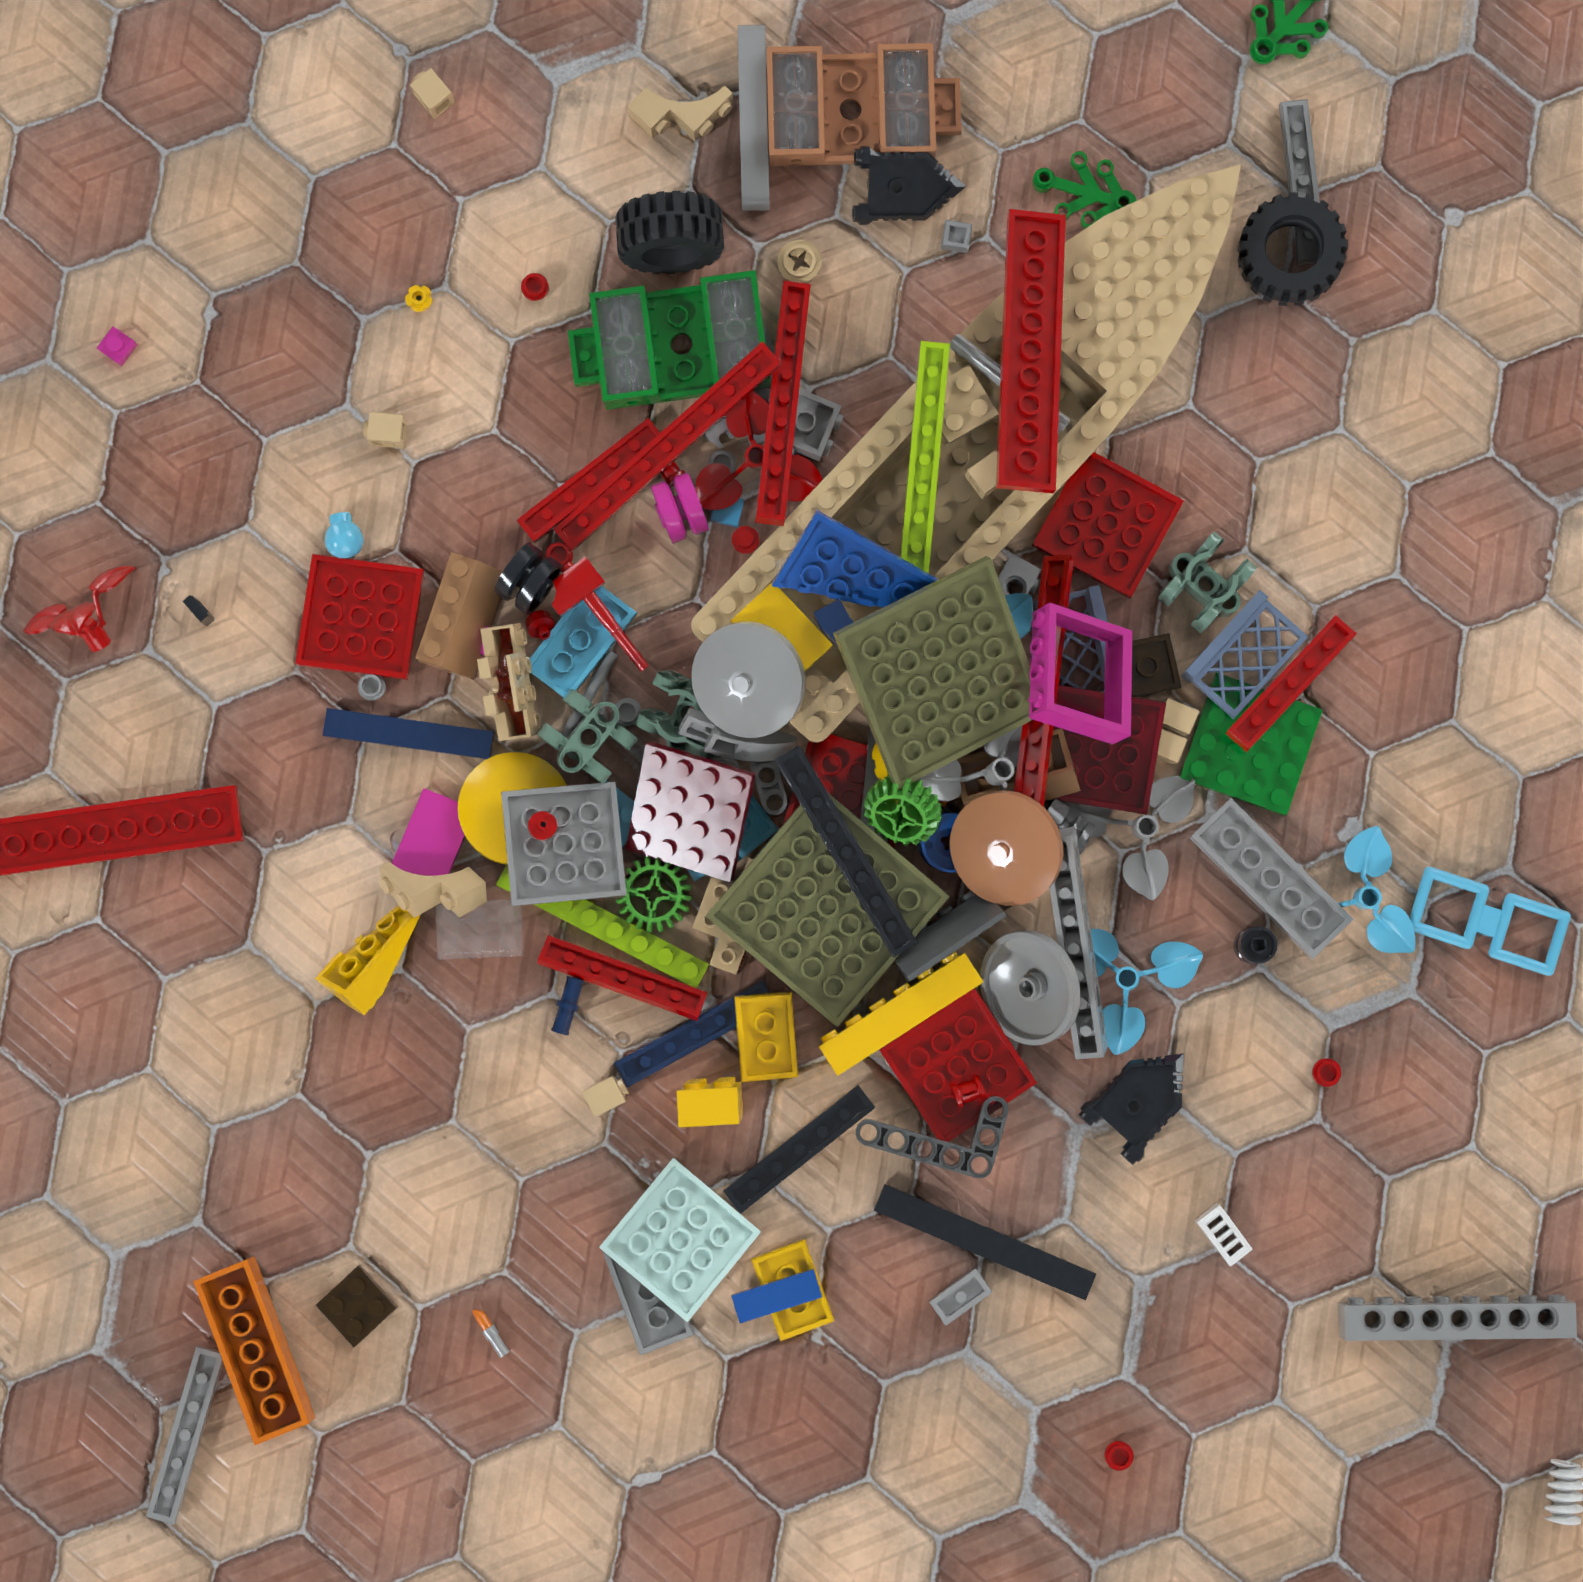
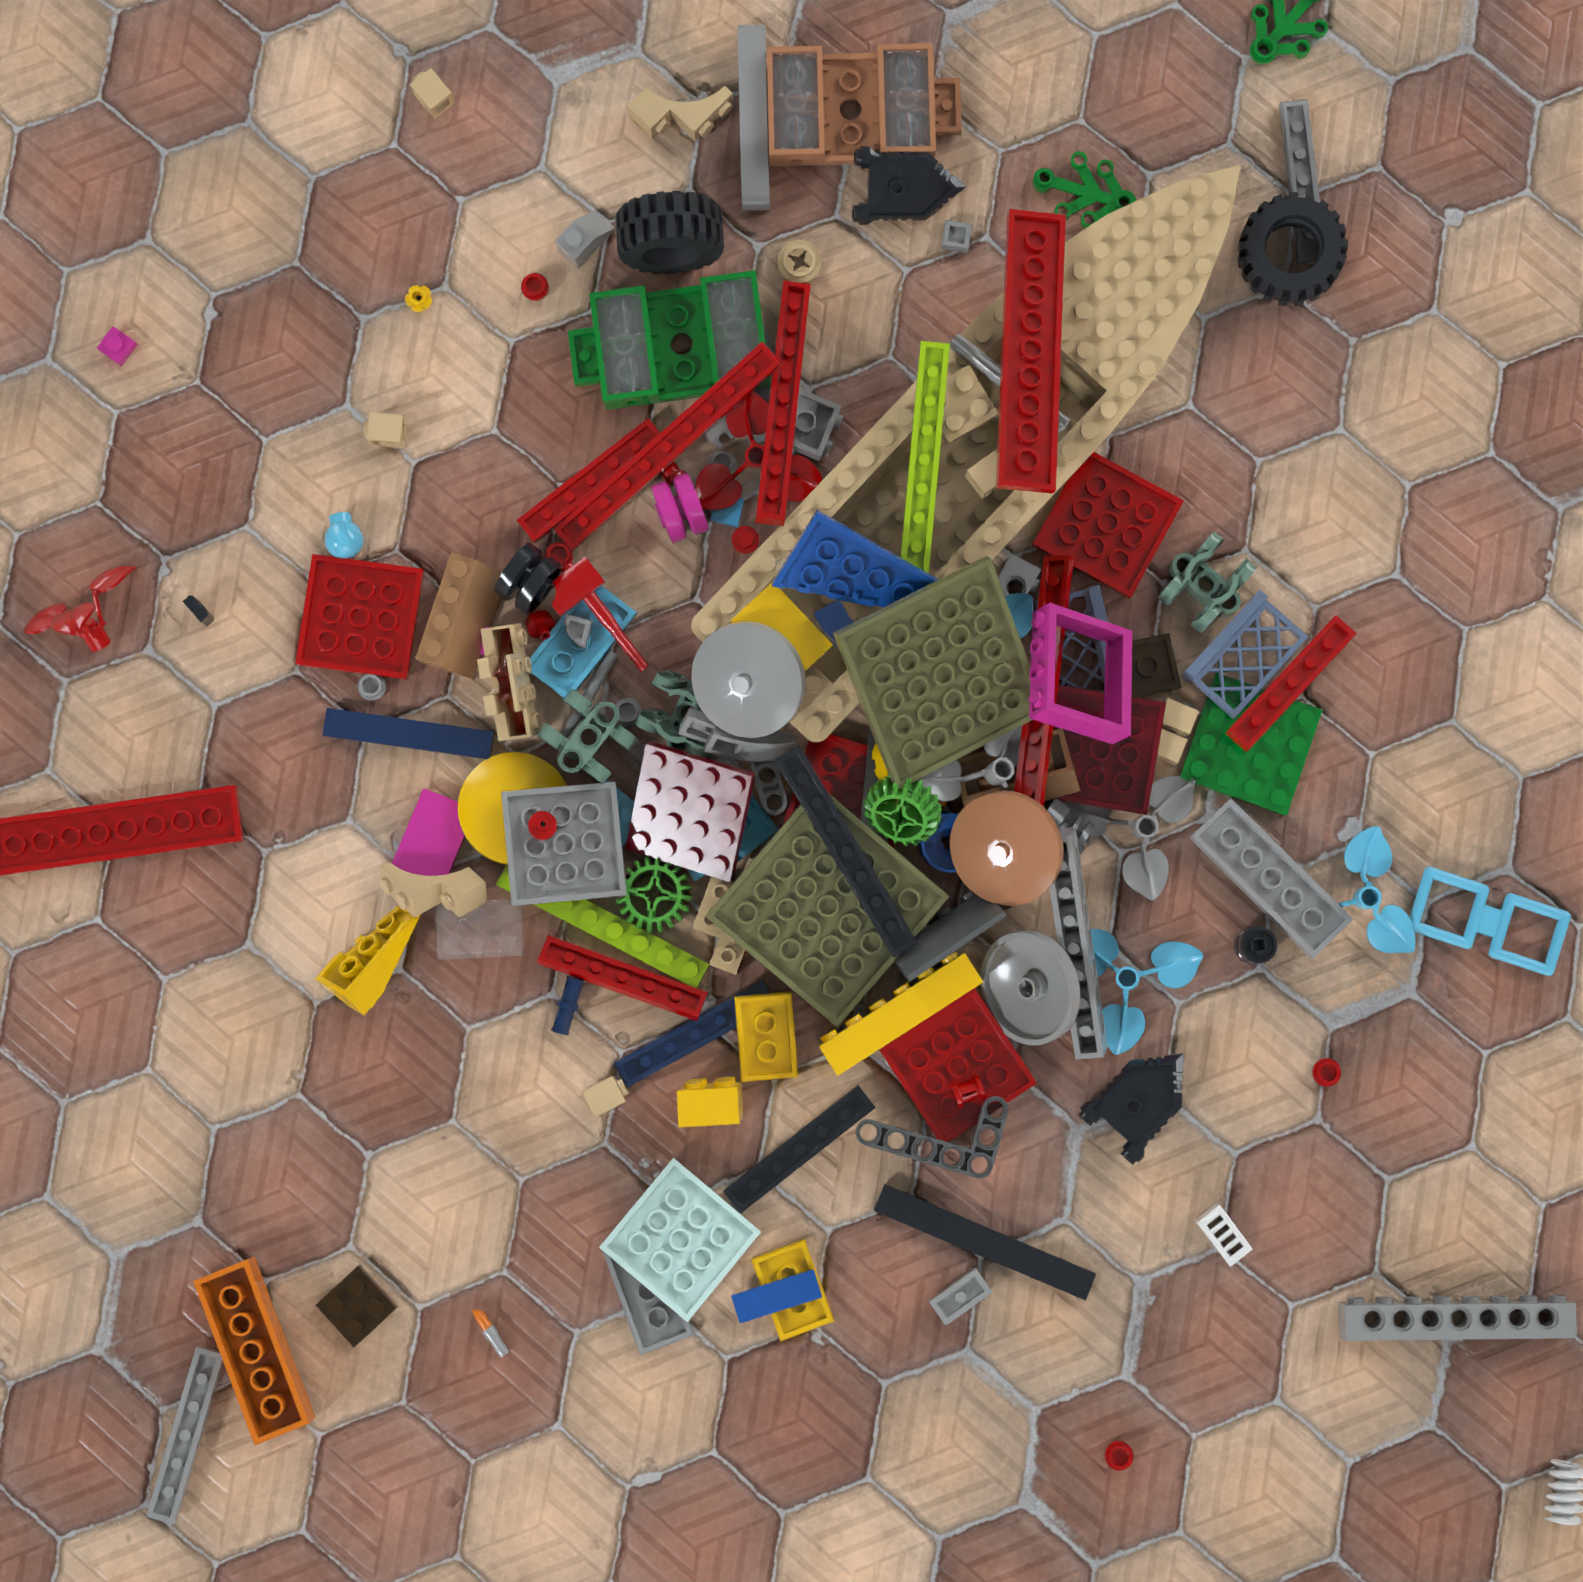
none -> light grey slope [555,210,615,269]
none -> light grey tile [564,614,593,649]

